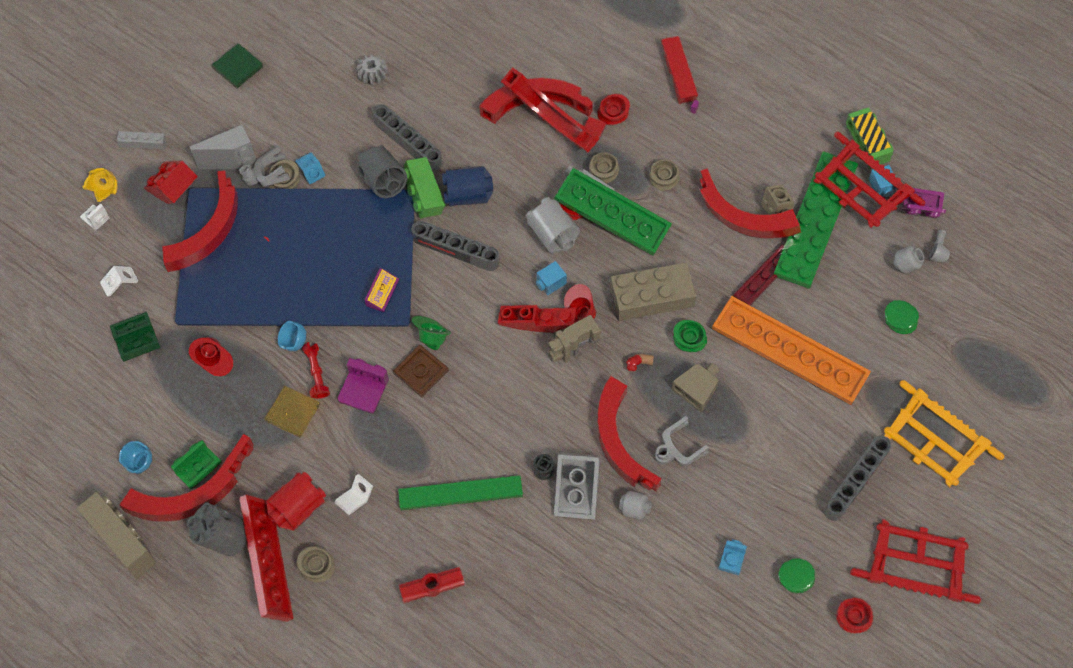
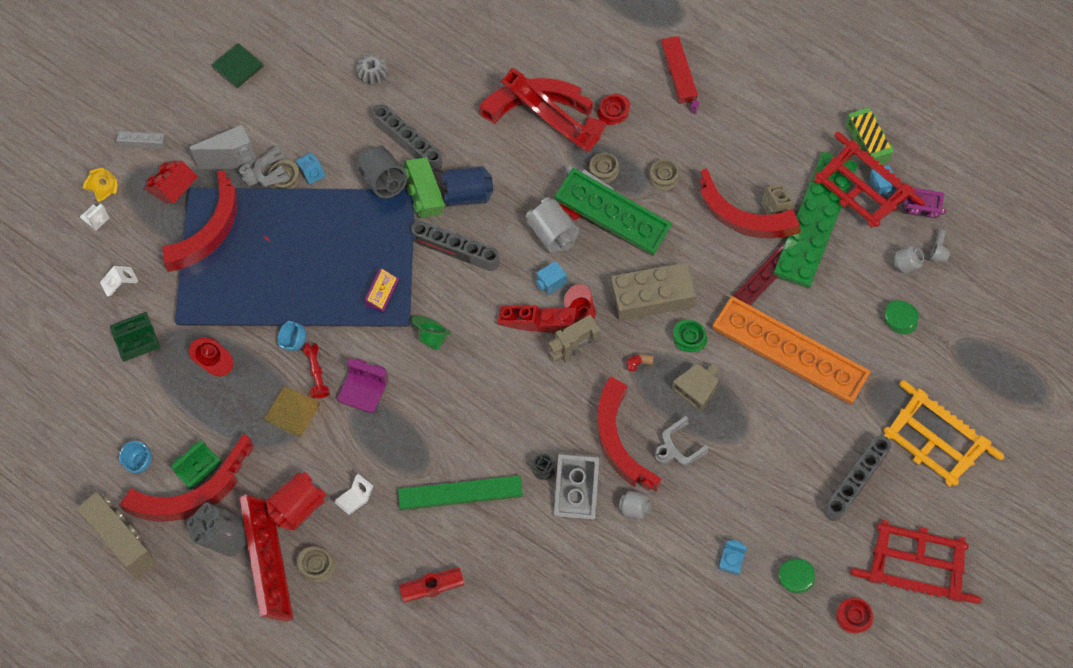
reddish brown tile [393,344,449,398] -> none

